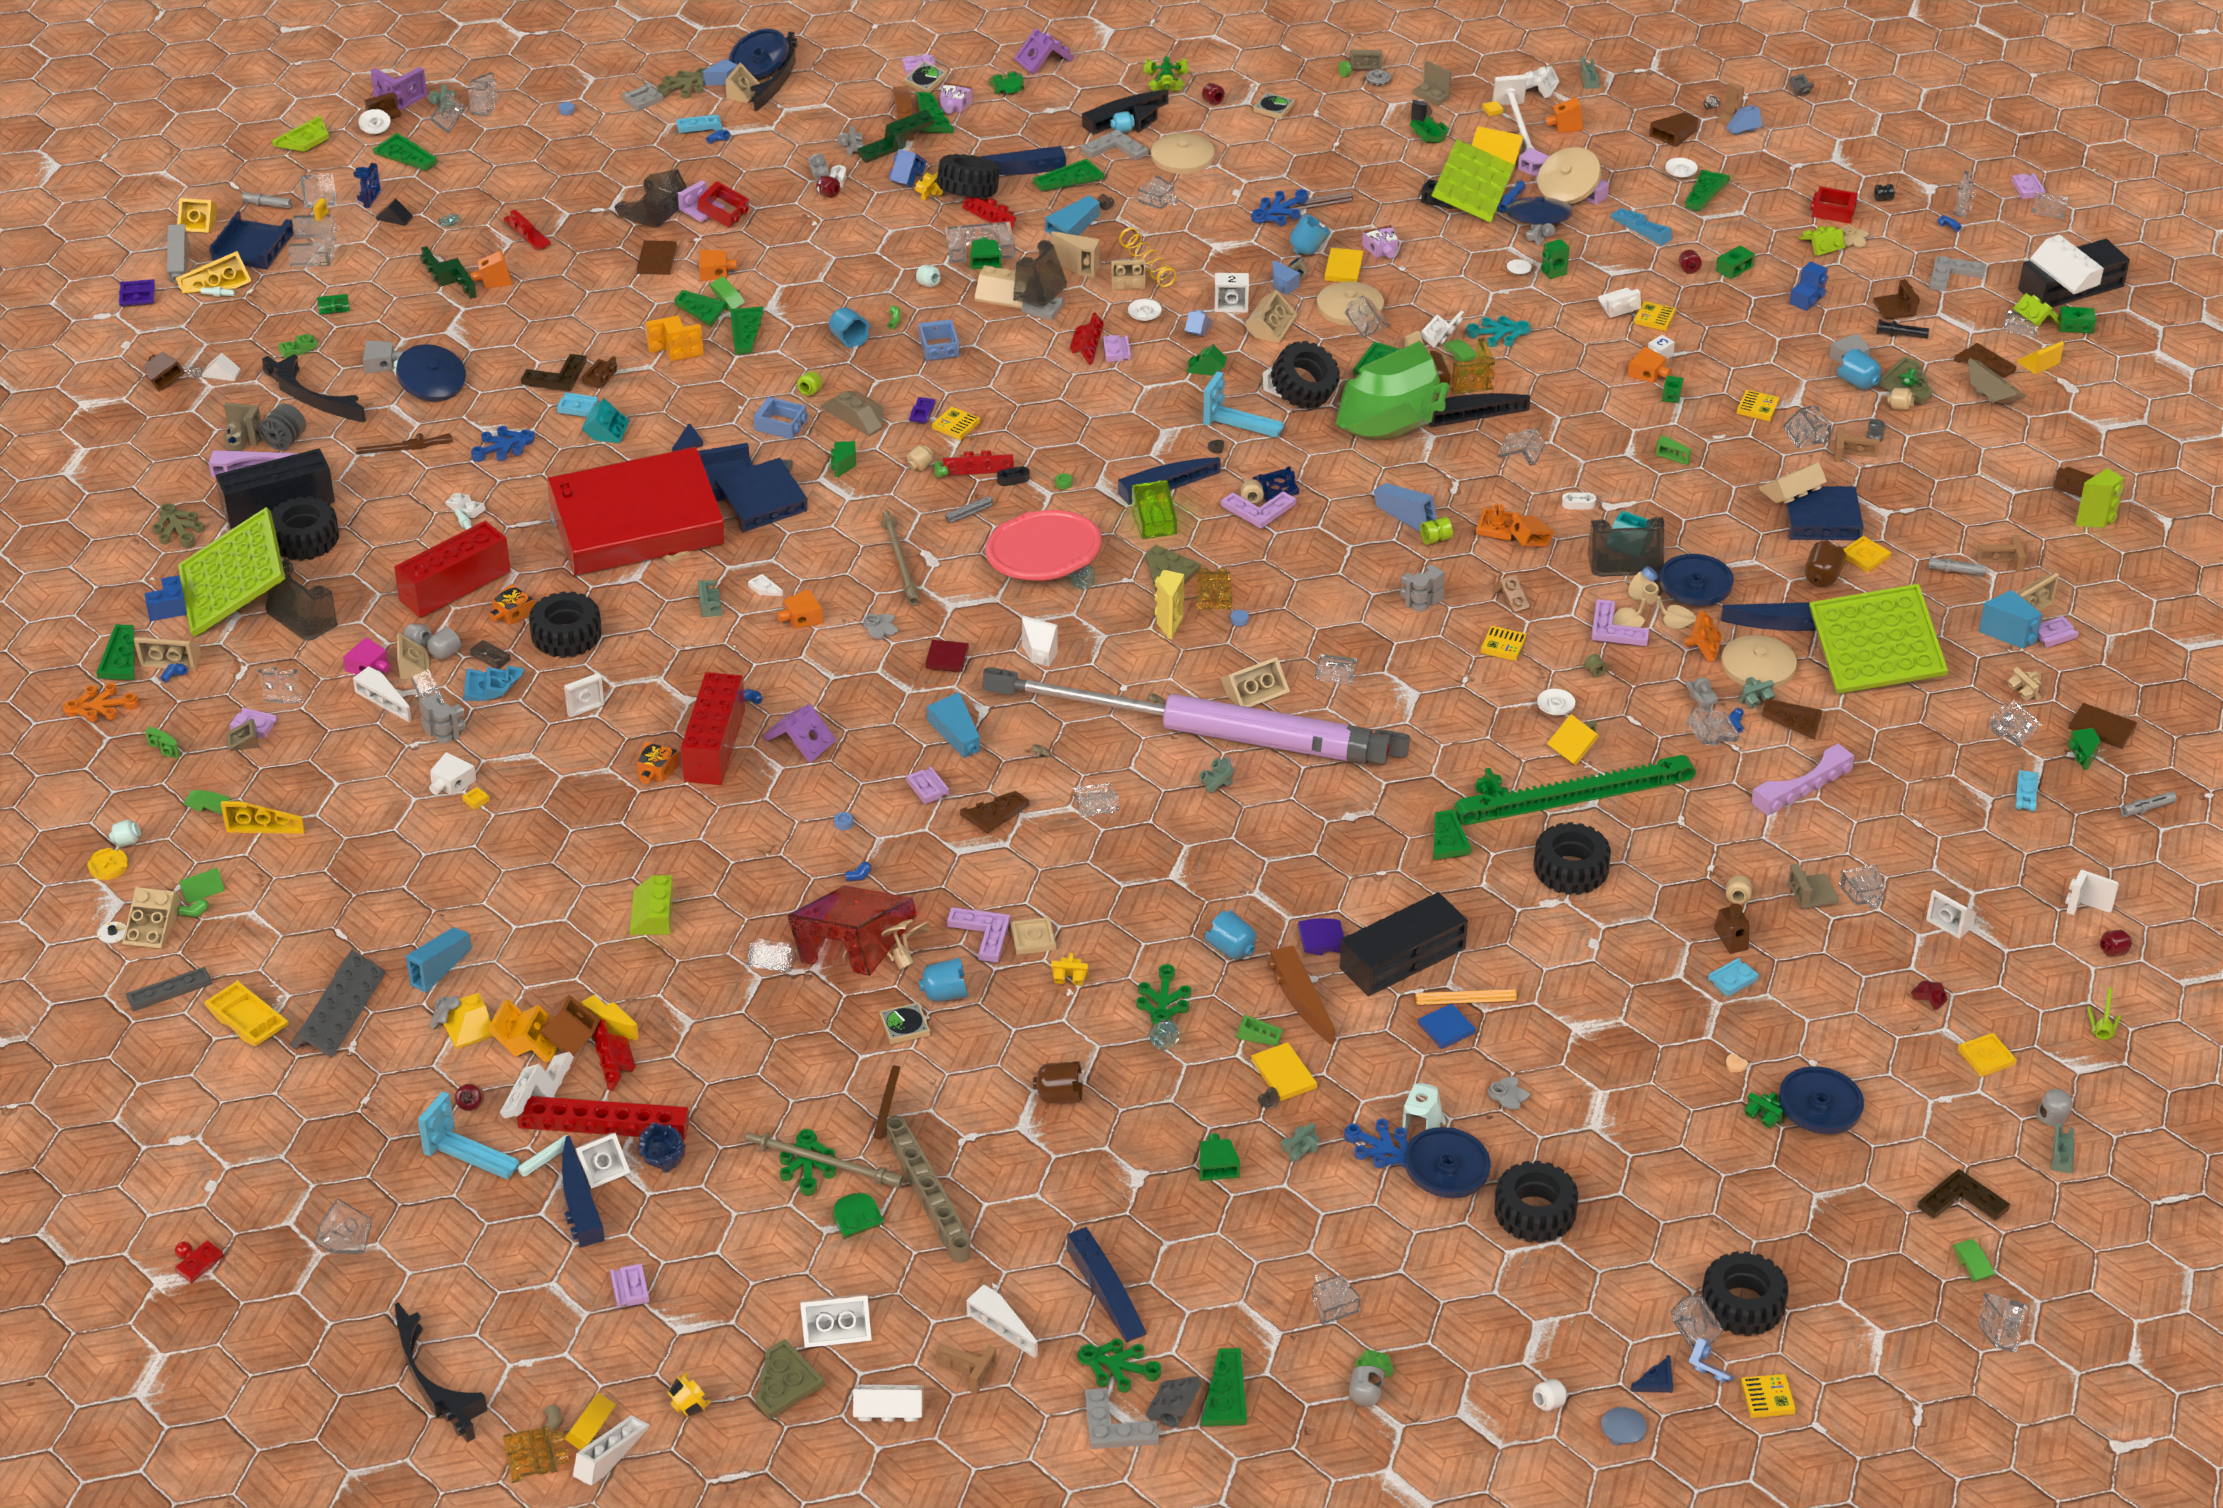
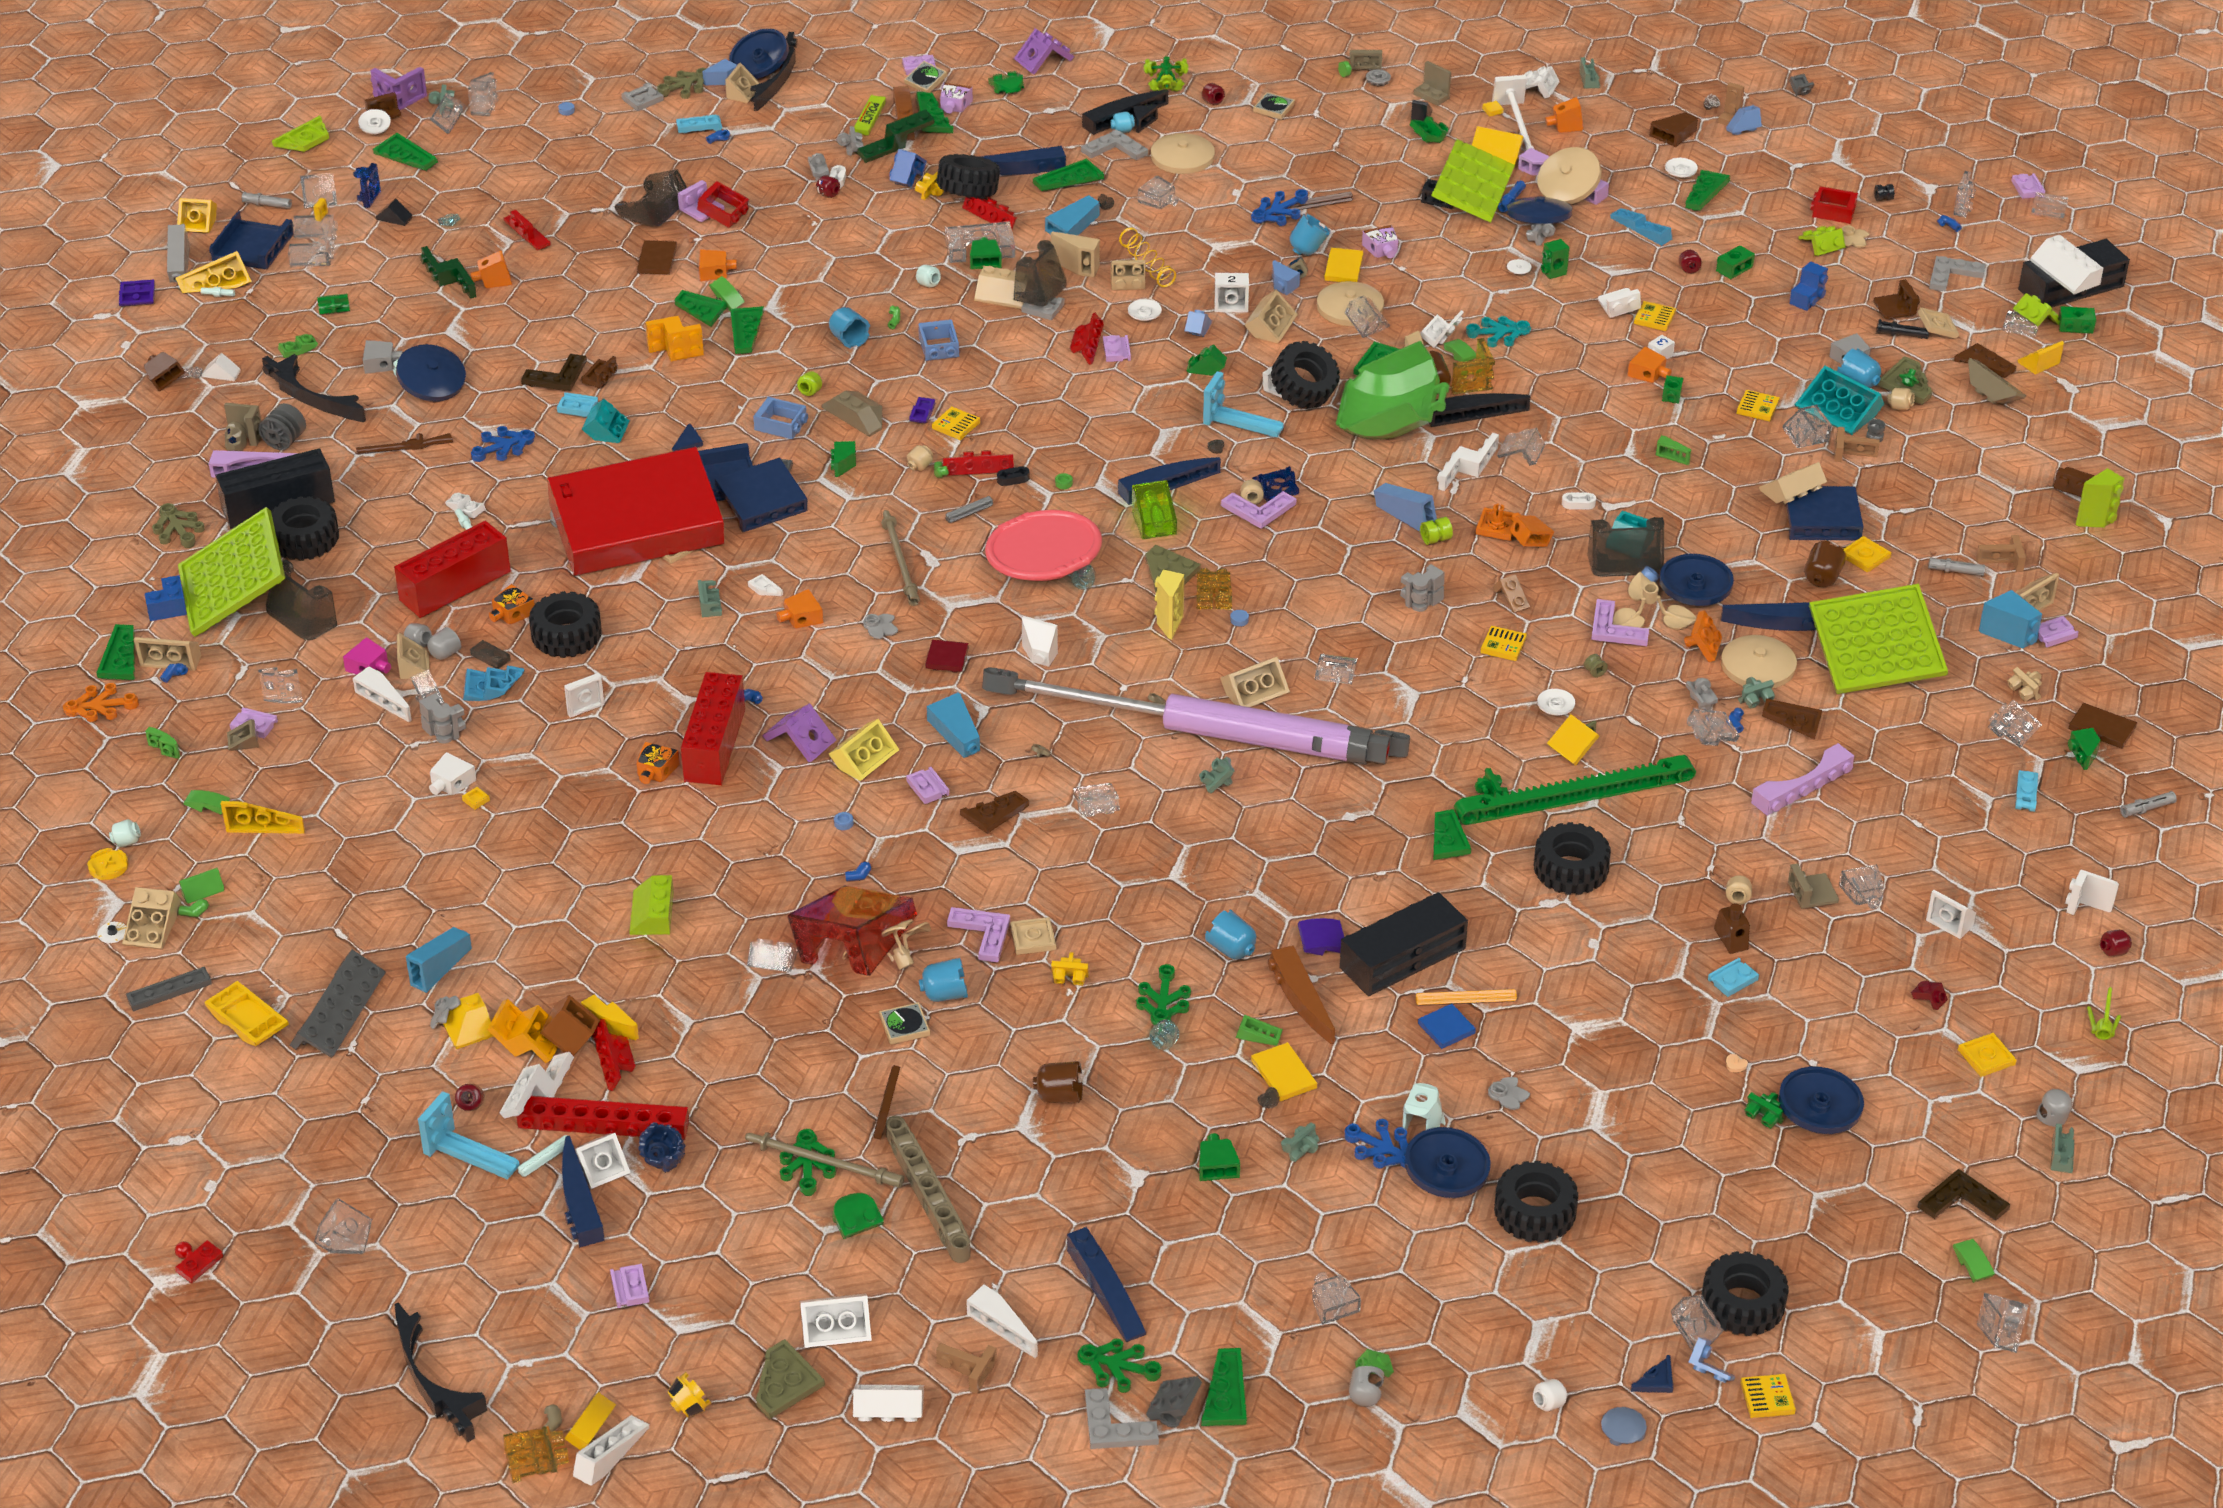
none -> light yellow slope [829,719,899,781]
none -> lime tile [854,95,886,136]
none -> white bracket [1437,433,1499,491]
none -> teal slope [1795,365,1884,435]
none -> tan tile [1918,308,1959,339]

